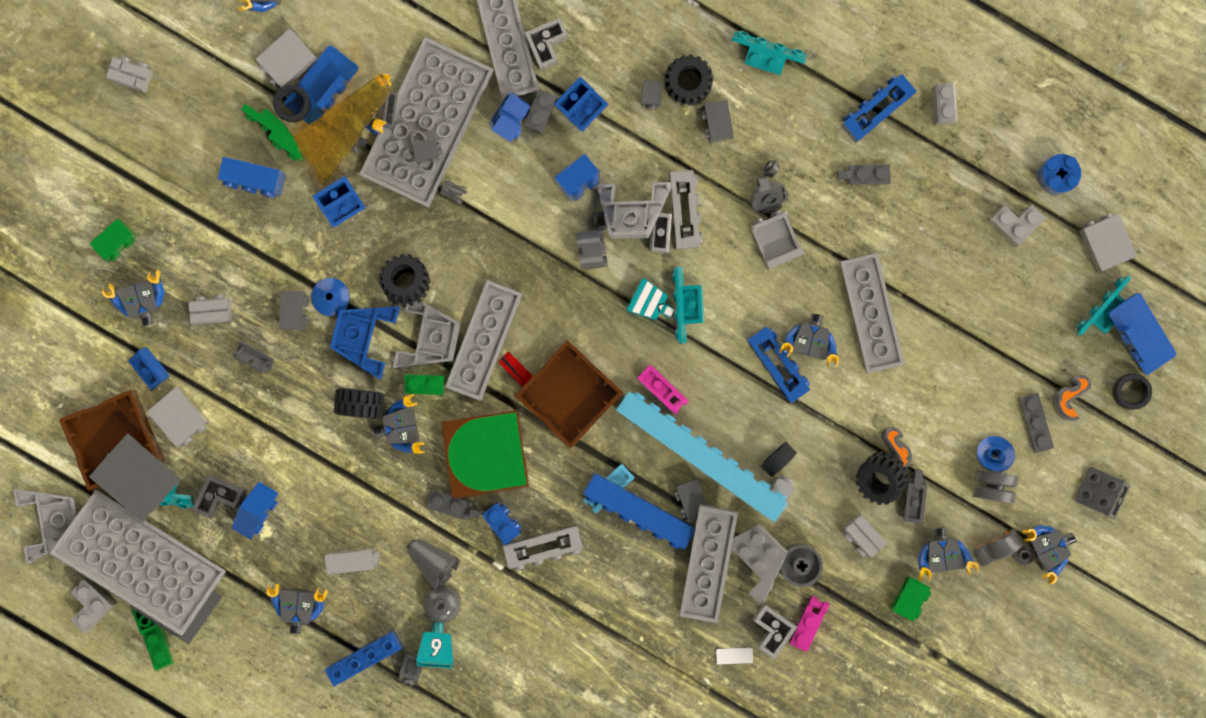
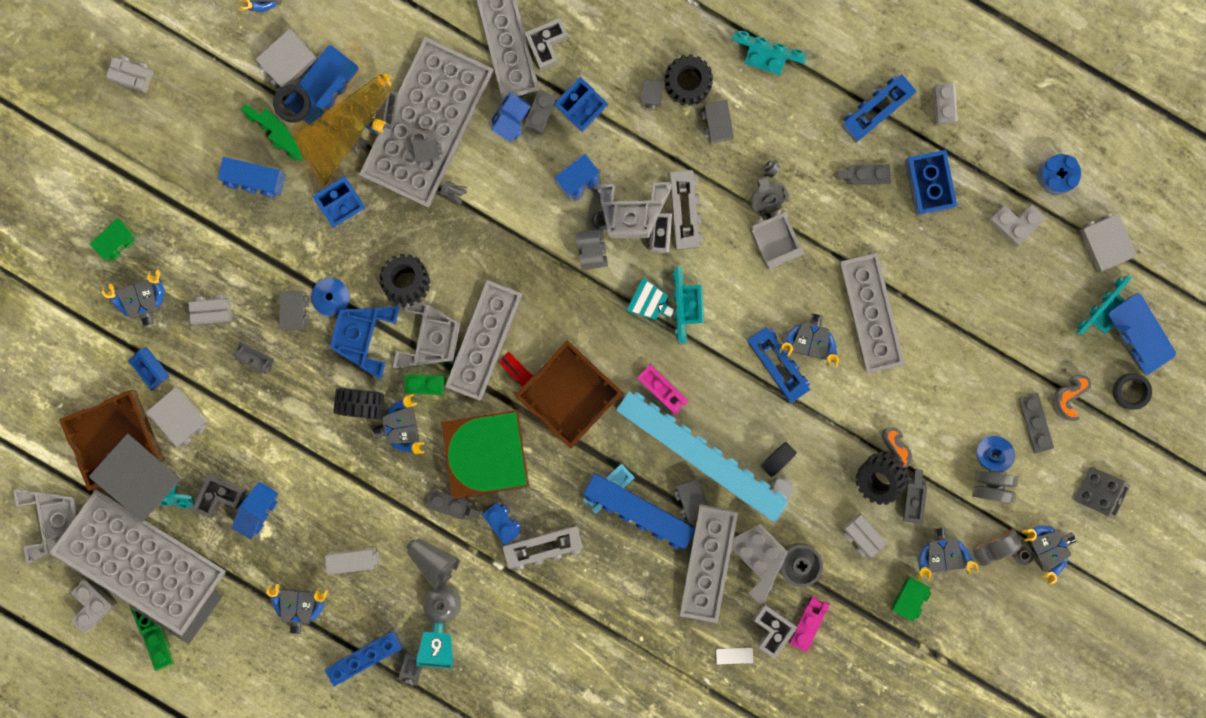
none -> blue brick [905,150,958,216]

